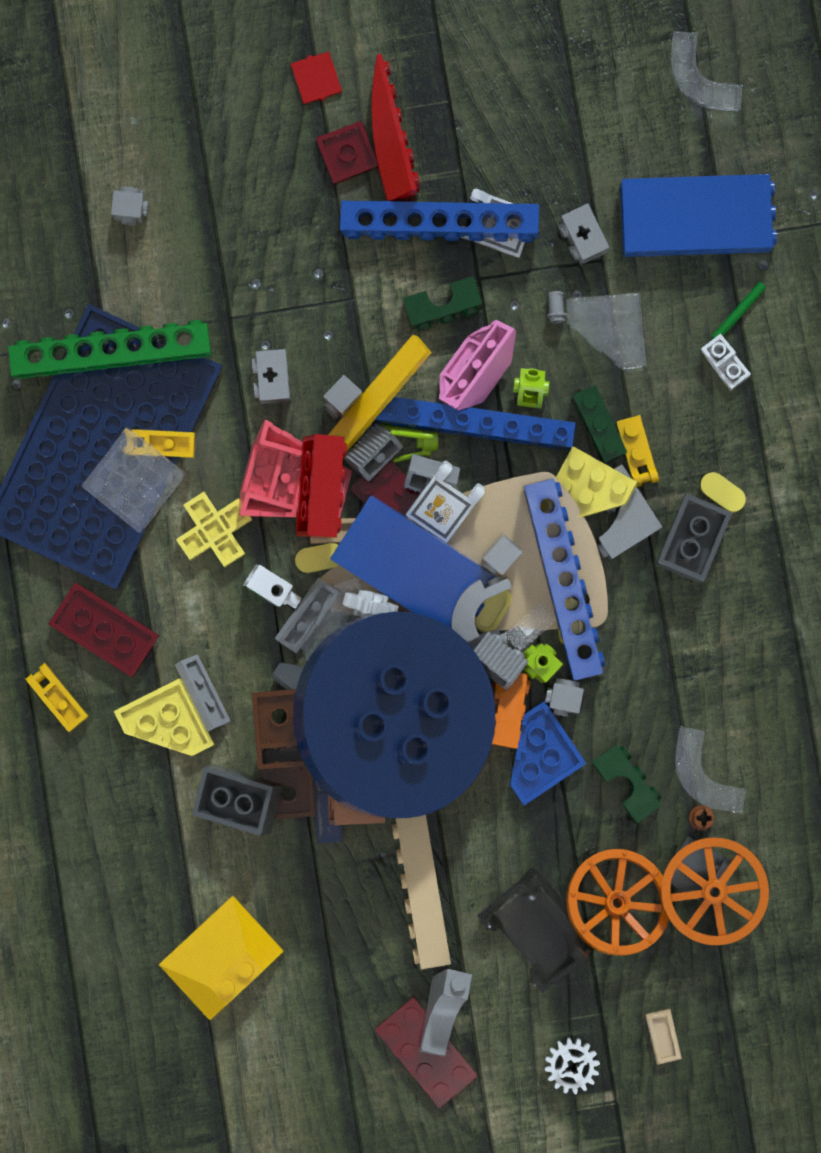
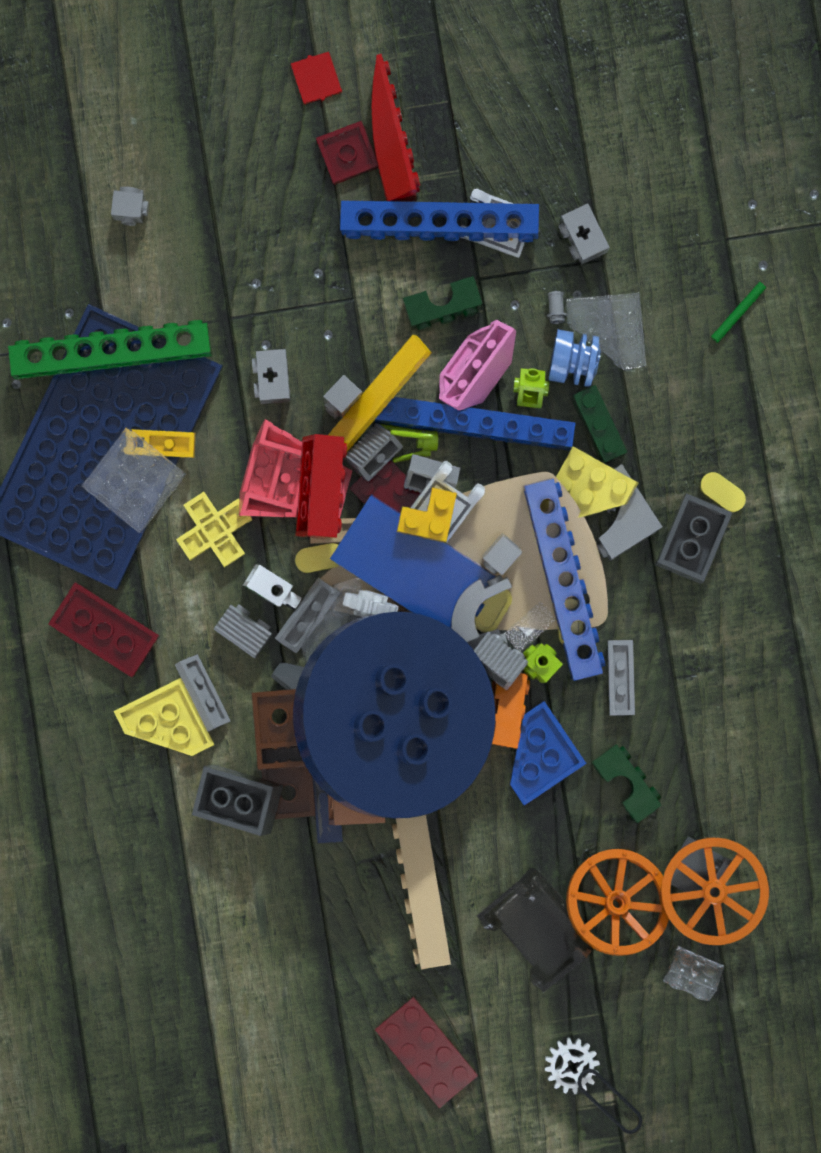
yellow plate [25,663,89,732] -> none
yellow slope [159,896,284,1020] -> none
light grey arch [419,969,472,1057] -> none
light grey brick [545,678,584,717] -> none
yellow plate [616,415,659,487] -> none
blue brick [620,174,777,257] -> none
tan tile [645,1009,682,1065] -> none
clear plate [670,31,743,112] -> none
clear plate [675,727,746,814] -> none
dark orange bush [689,805,714,831] -> none
white slope [701,334,751,391] -> none
none -> light grey brick [214,604,273,659]
none -> yellow plate [396,488,457,543]
none -> medium blue wheel [548,329,600,388]
none -> black piece [577,1069,643,1134]
none -> light grey plate [607,640,635,716]
none -> clear bracket [663,946,724,1001]

